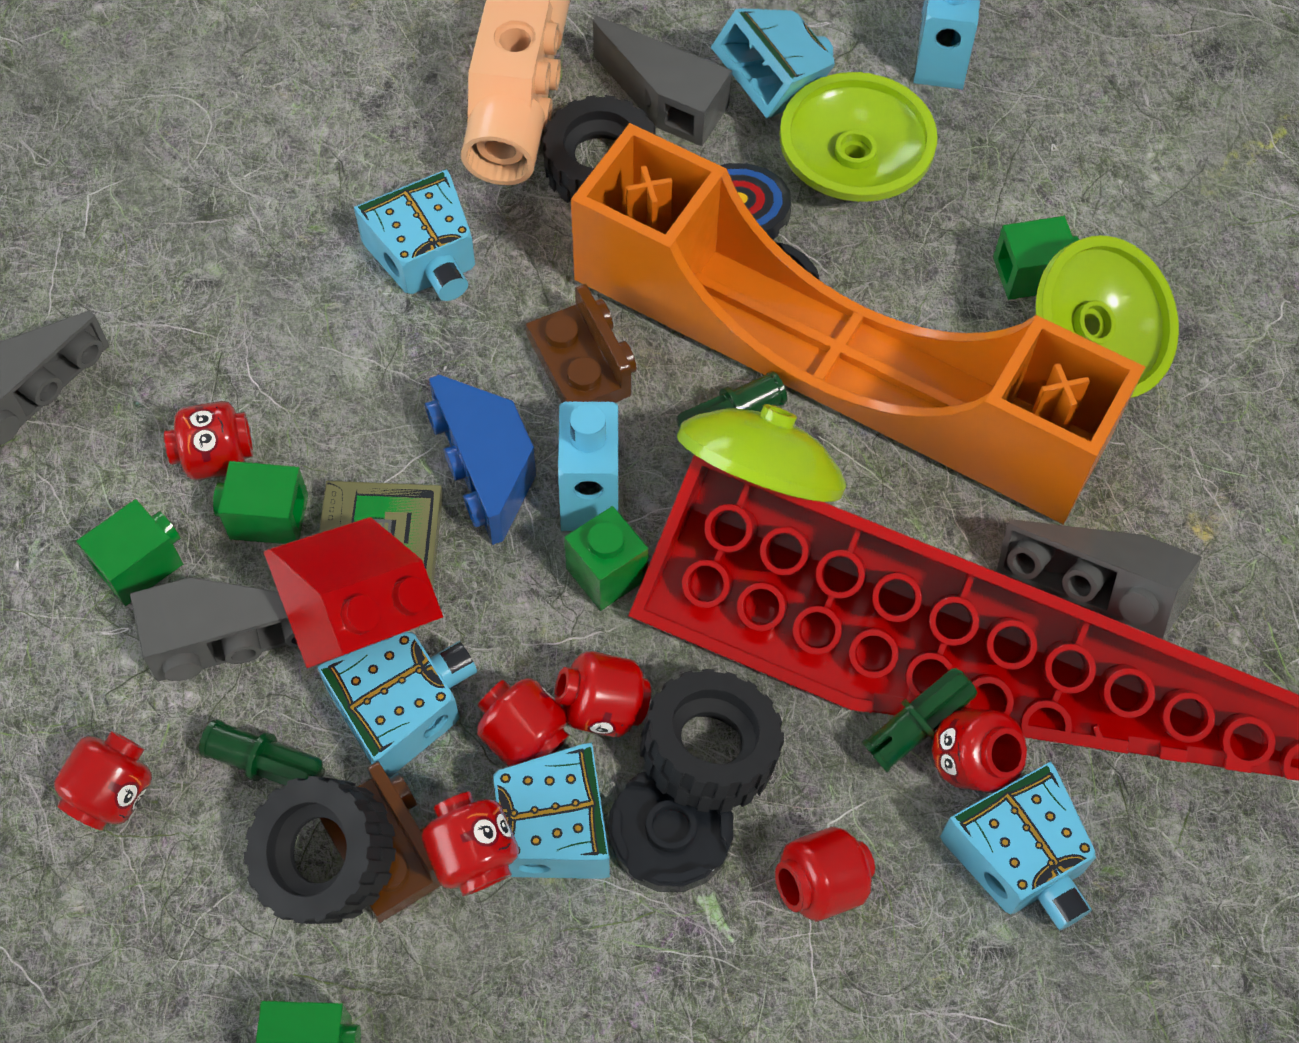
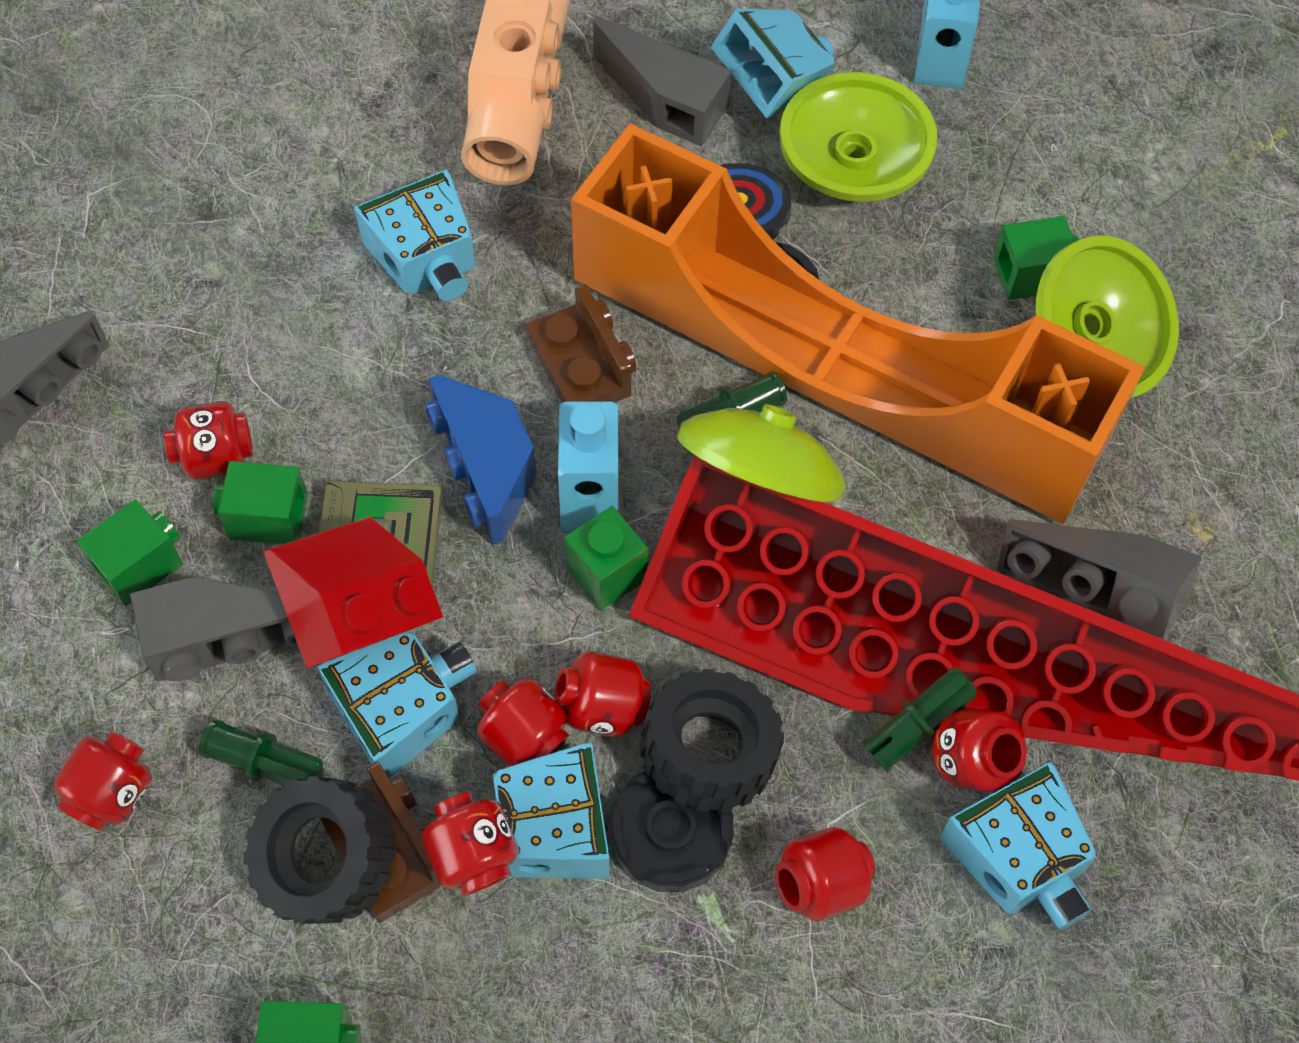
black tyre [543,95,656,203] -> none

